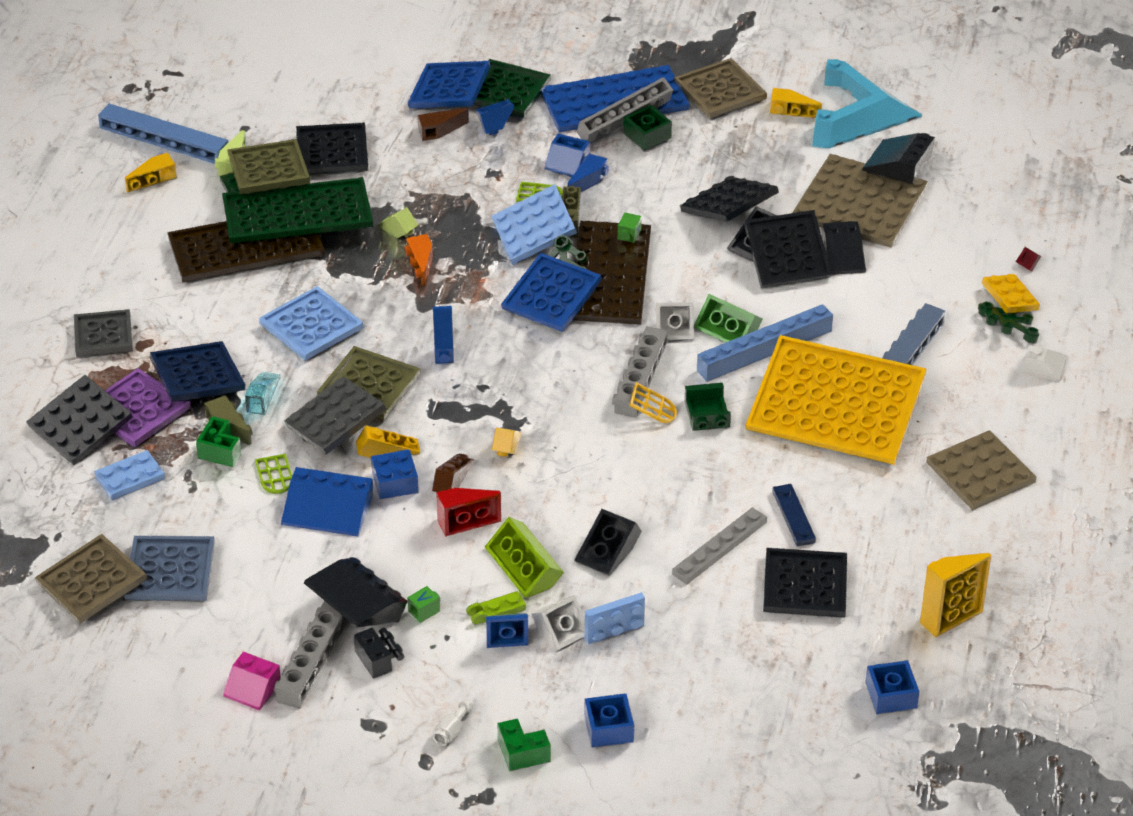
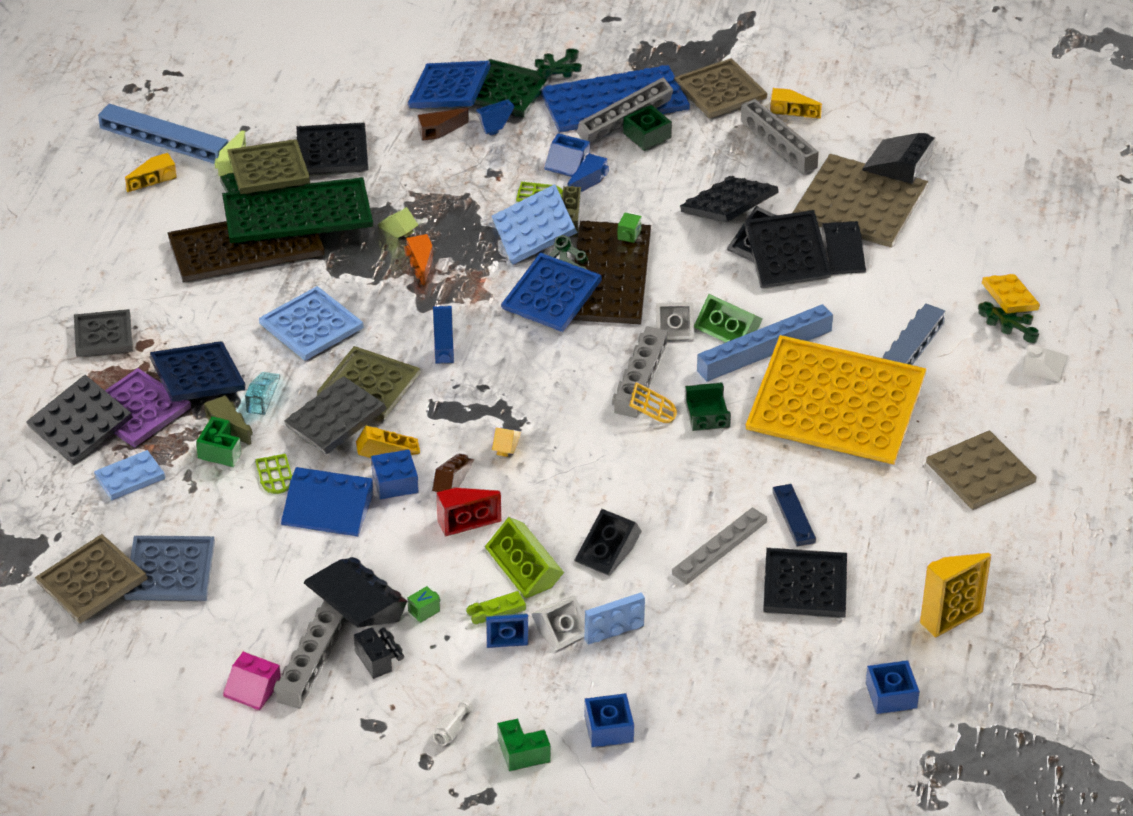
medium azure wedge [812,59,922,148] -> none
dark red plate [1015,247,1042,272] -> none
none -> dark green plant [534,48,582,79]
none -> light grey brick [741,99,819,174]

